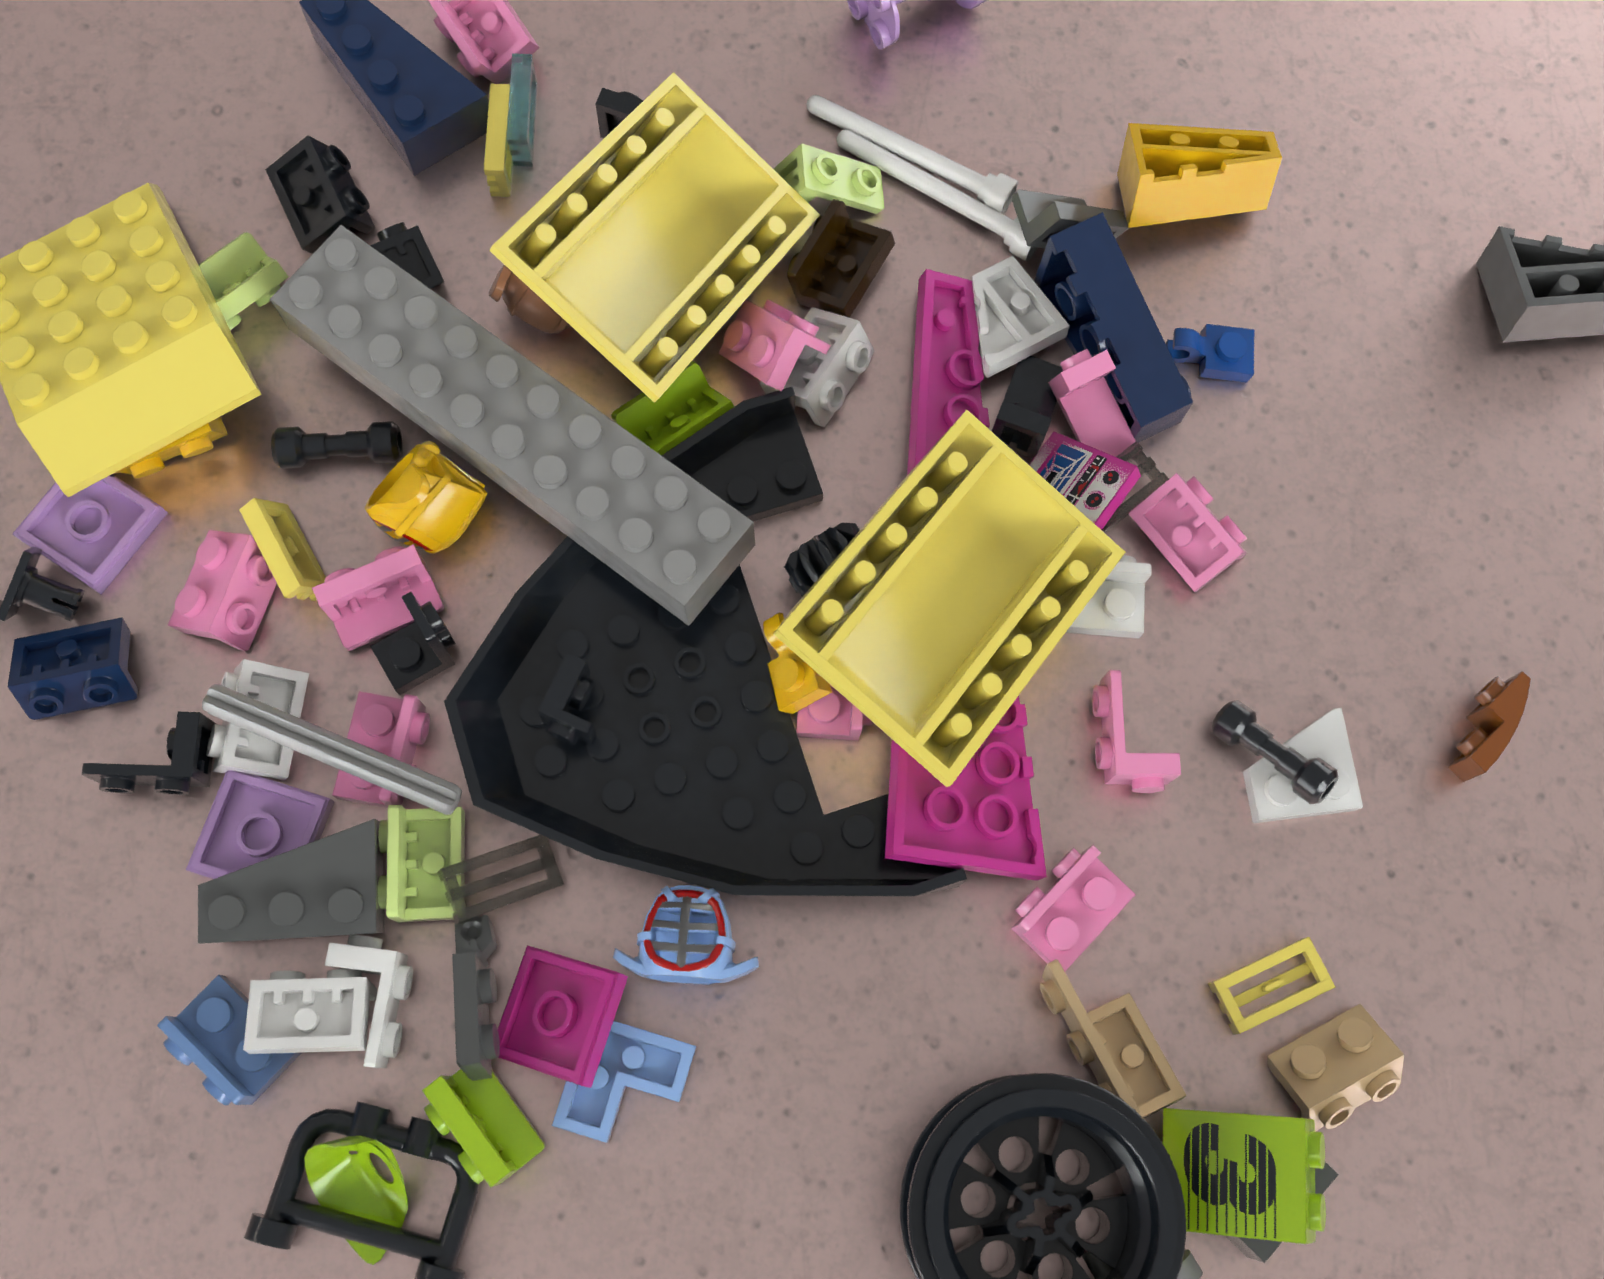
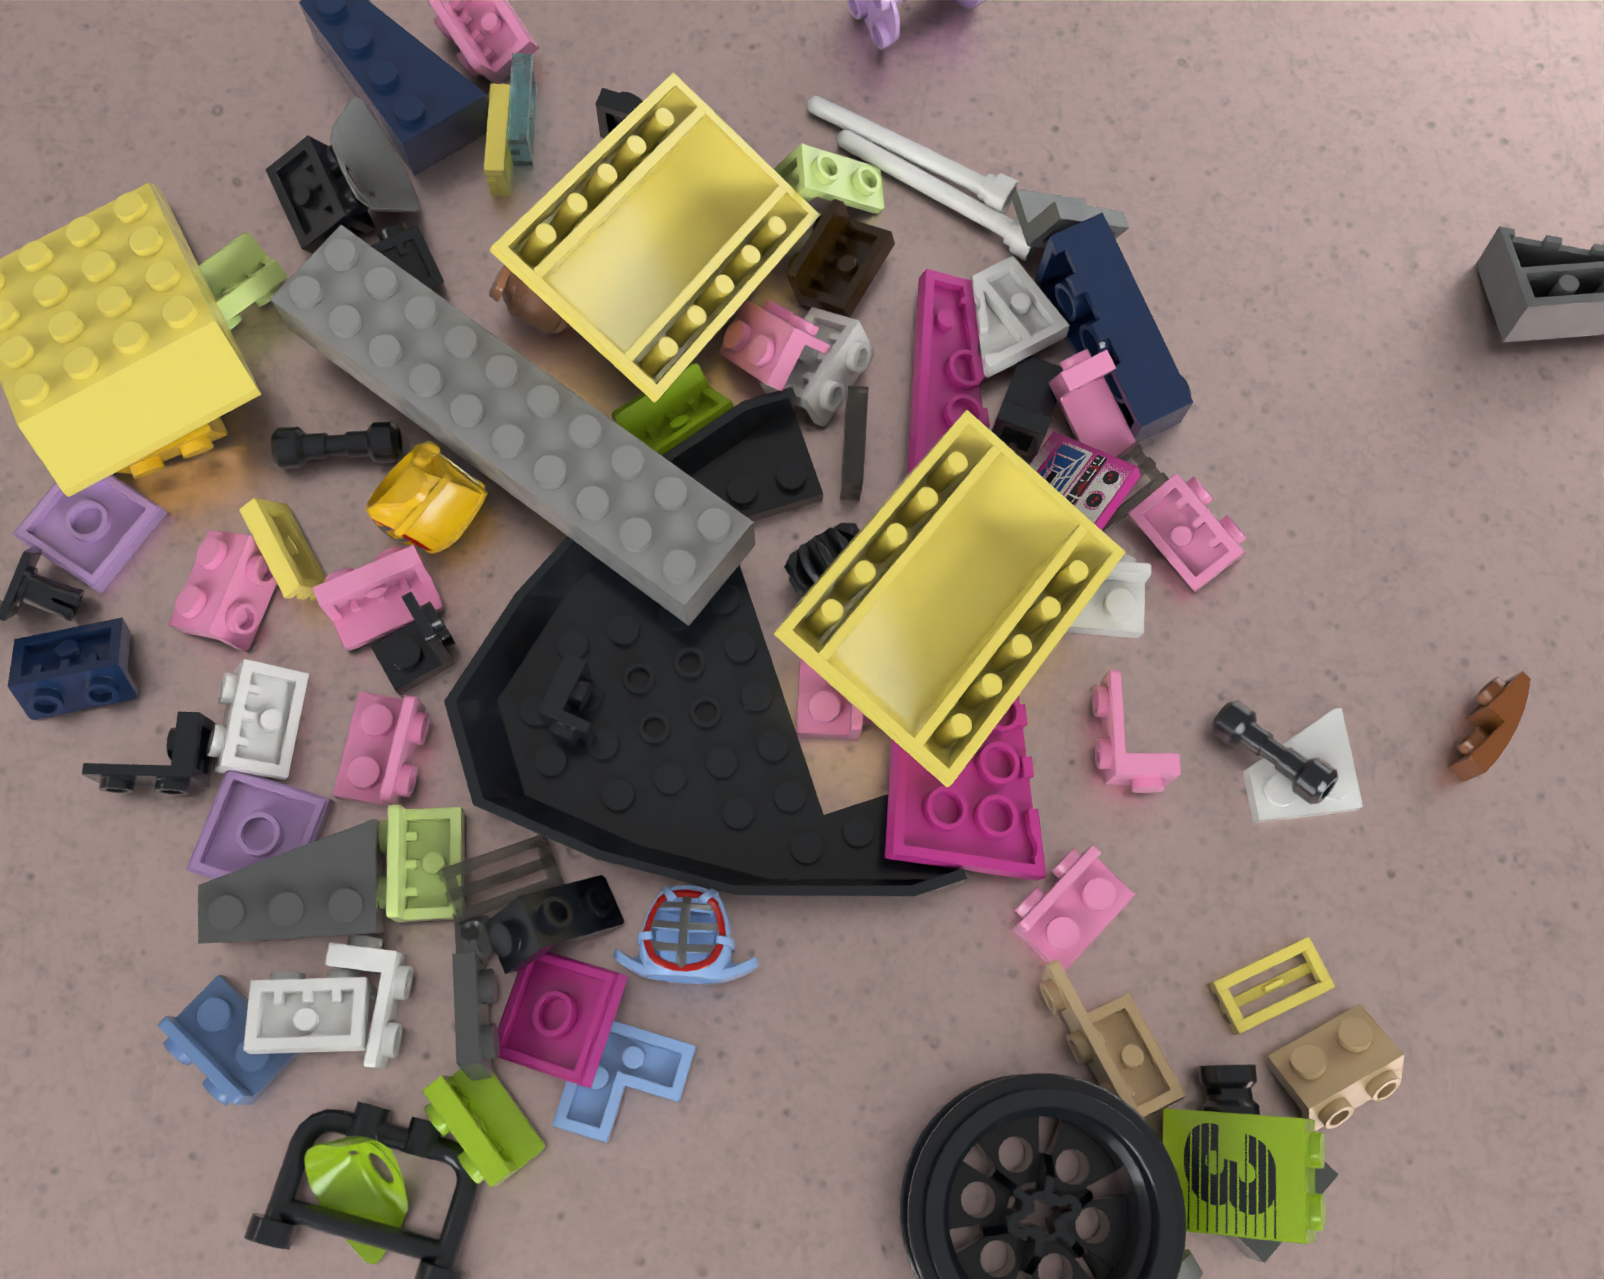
light grey axle [202,684,462,815] -> none
yellow plate [763,612,832,714] -> none
yellow wedge [1117,123,1282,228] -> none
blue plate [1166,324,1255,383] -> none
none -> light grey piece [330,97,419,212]
none -> black bracket [484,875,624,974]
none -> clear smoke tile [840,385,869,501]
none -> black wheel [1198,1064,1260,1115]

